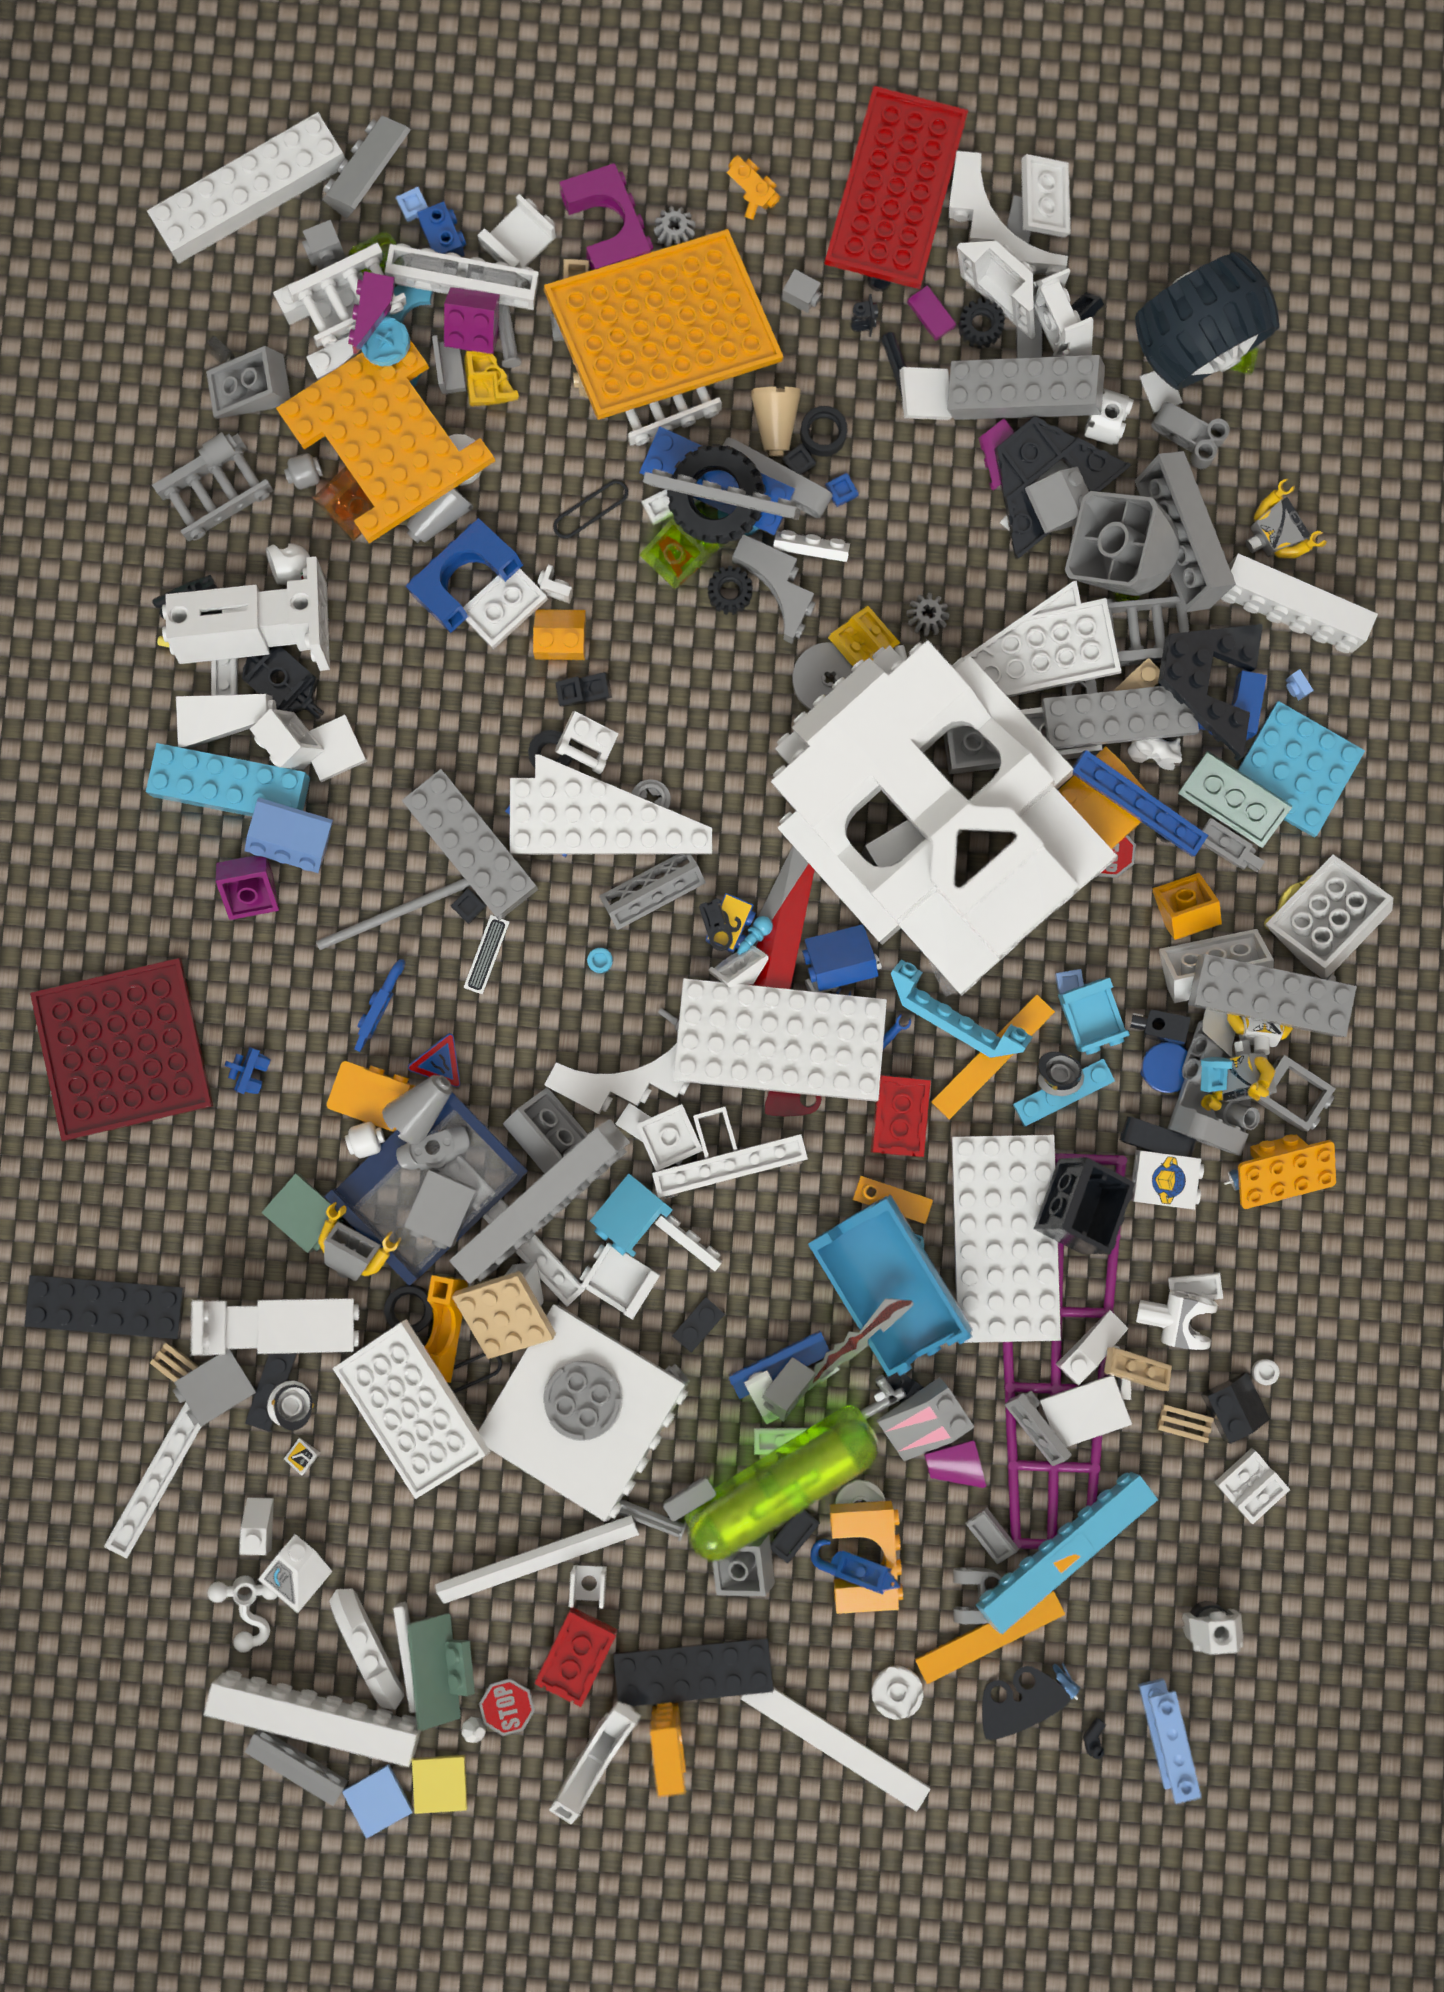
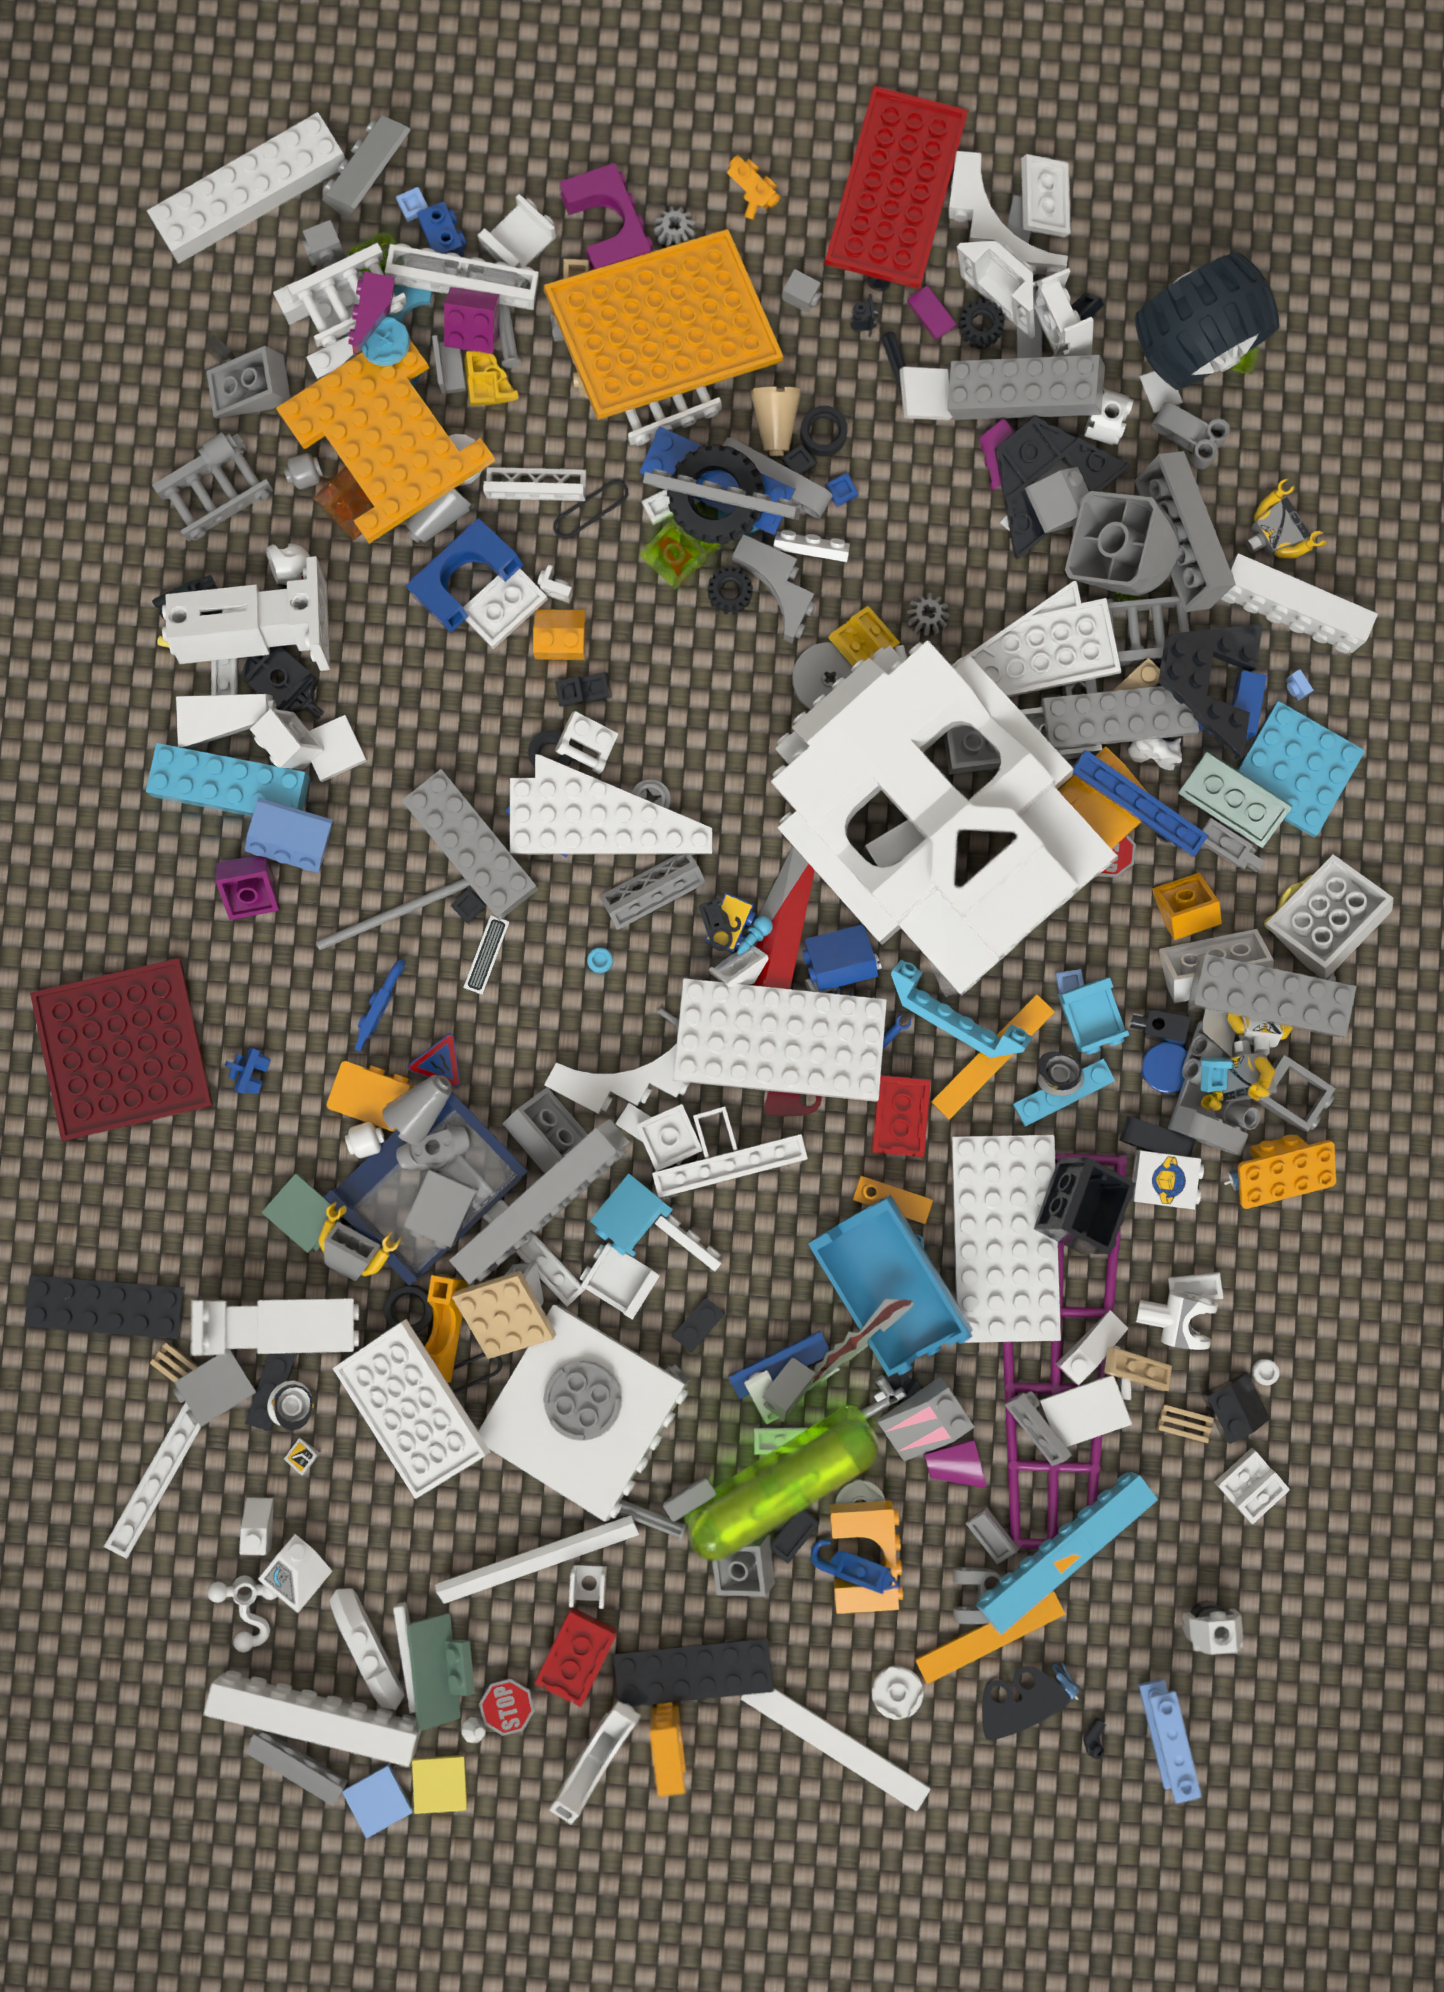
none -> white fence [483,467,586,501]

